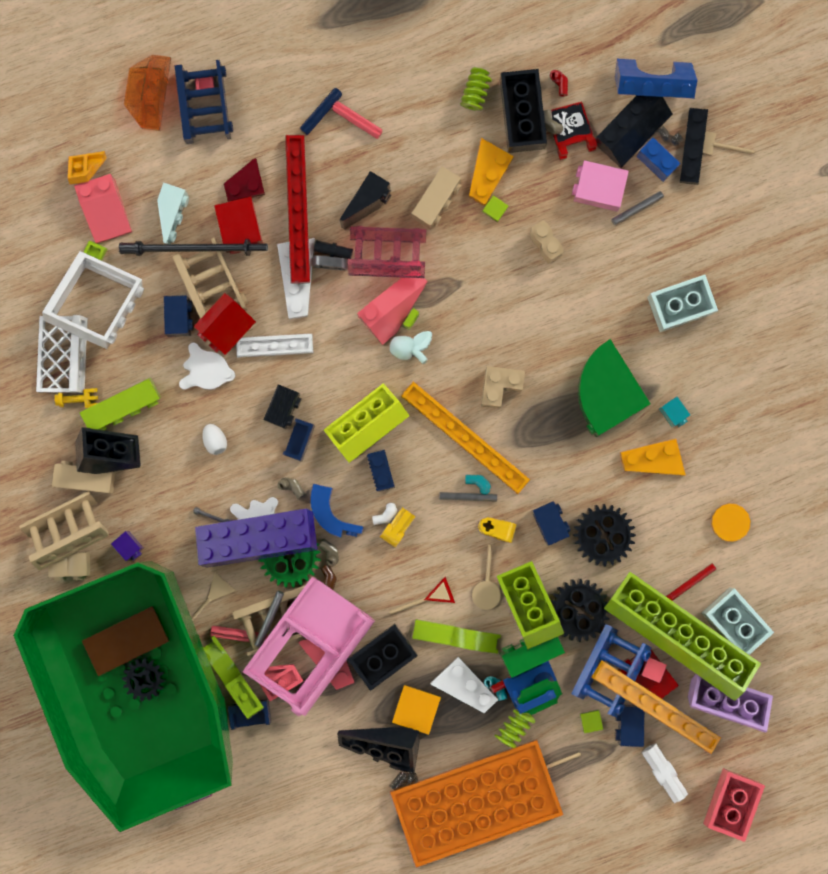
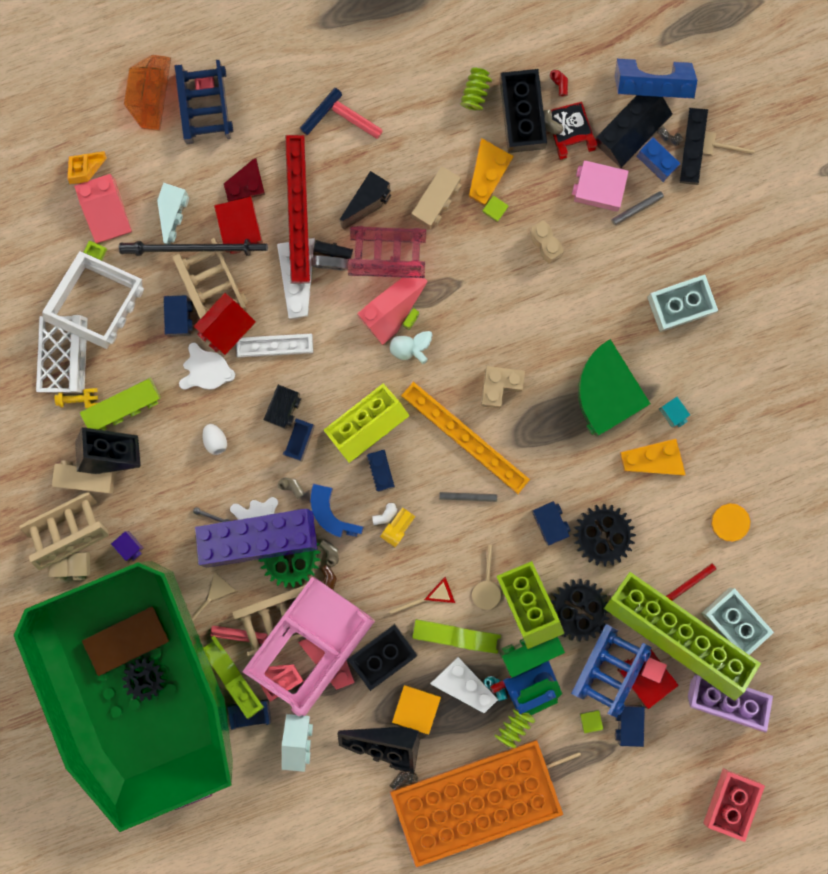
flat silver bar [254,591,284,647] -> none
teal arm [465,475,491,495] -> none
yellow piece [478,517,517,543] -> none
light orange tile [591,660,721,754] -> none
white piece [642,743,688,803] -> none
none -> light aqua brick [282,714,313,772]

